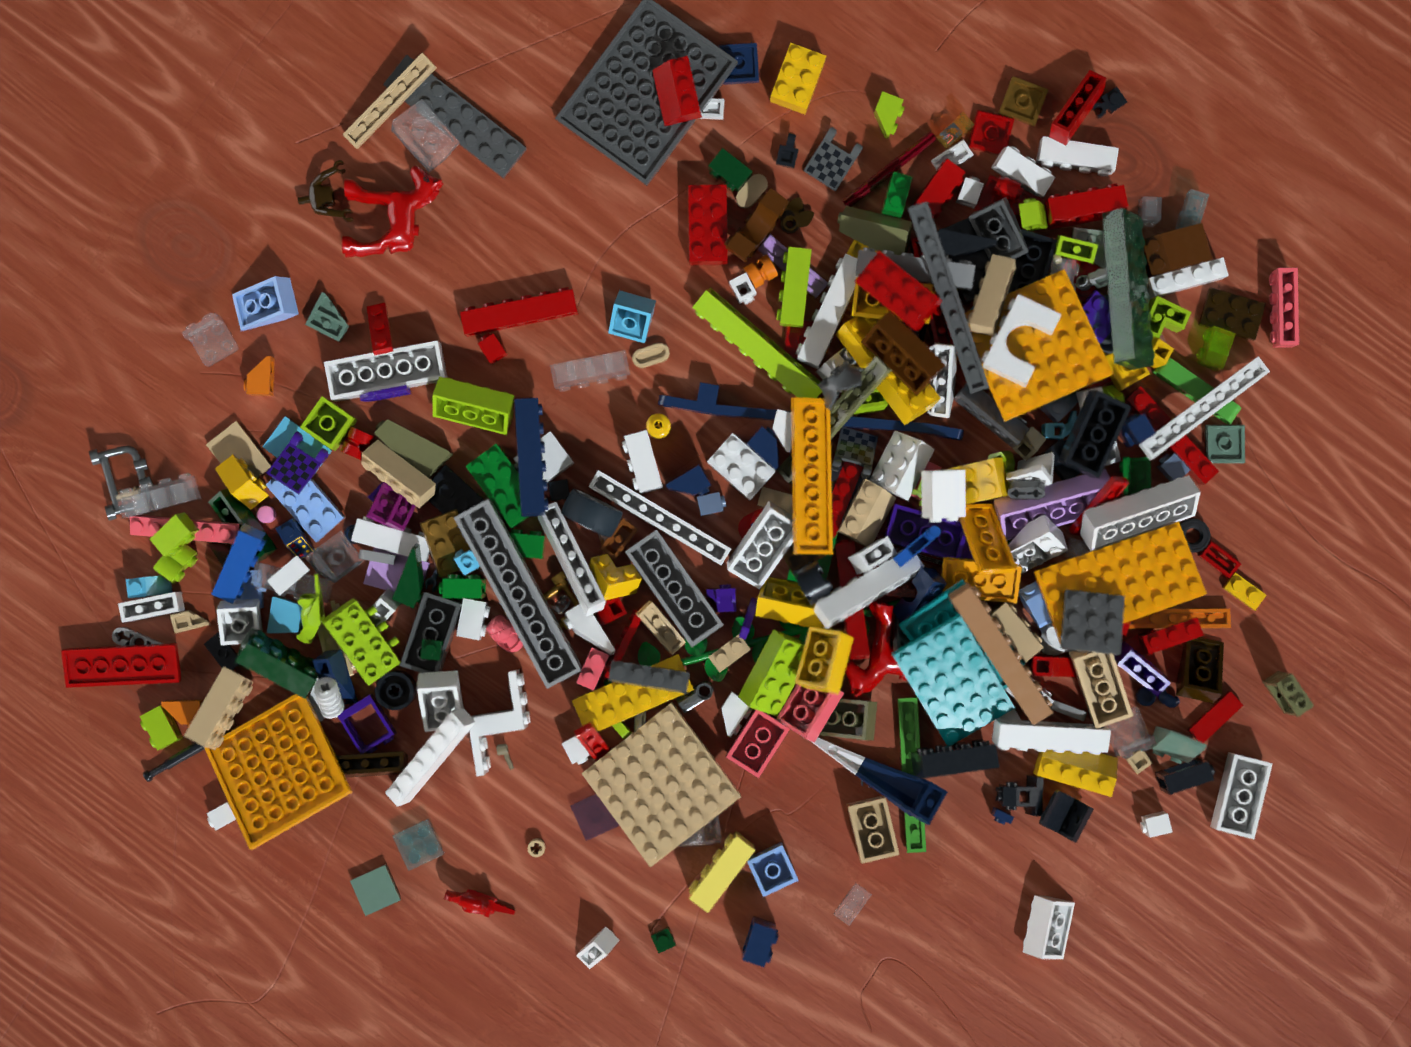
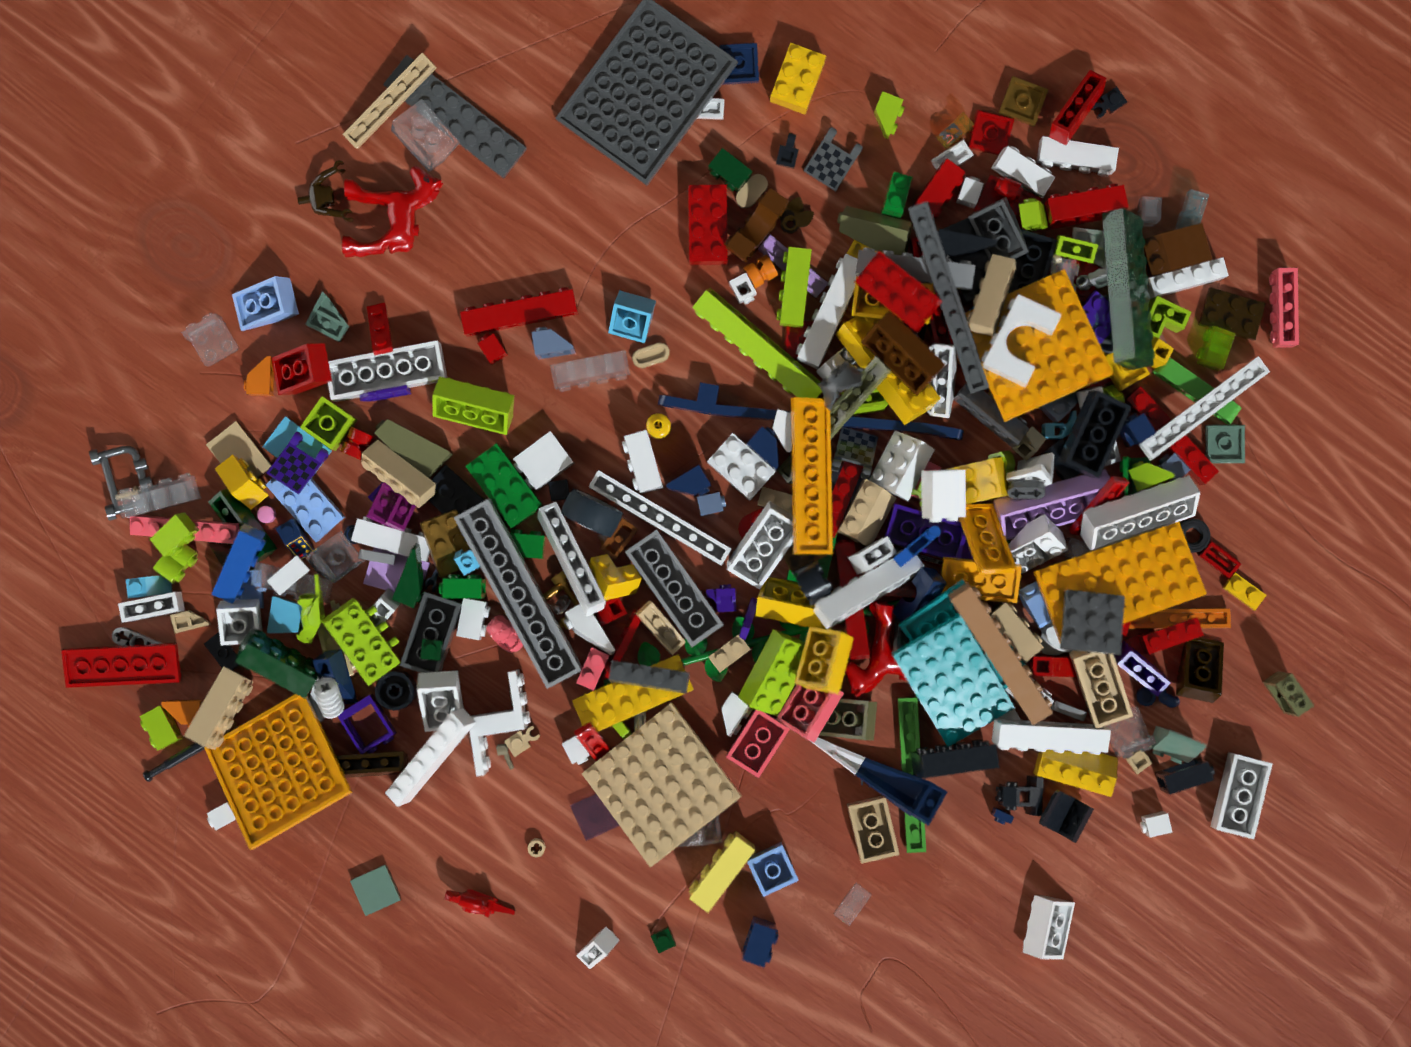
clear light blue plate [392,819,444,871] -> none
dark blue brick [514,398,549,517] -> none
red slope [652,56,702,126] -> none
dark grey piece [676,681,714,713] -> none
dark red axle [842,132,936,207] -> none
red tile [1187,691,1244,743] -> none
none -> red brick [271,343,332,395]
none -> tan plate [504,726,540,757]
none -> sand blue slope [532,327,576,359]
none -> lime slope [1129,461,1176,492]

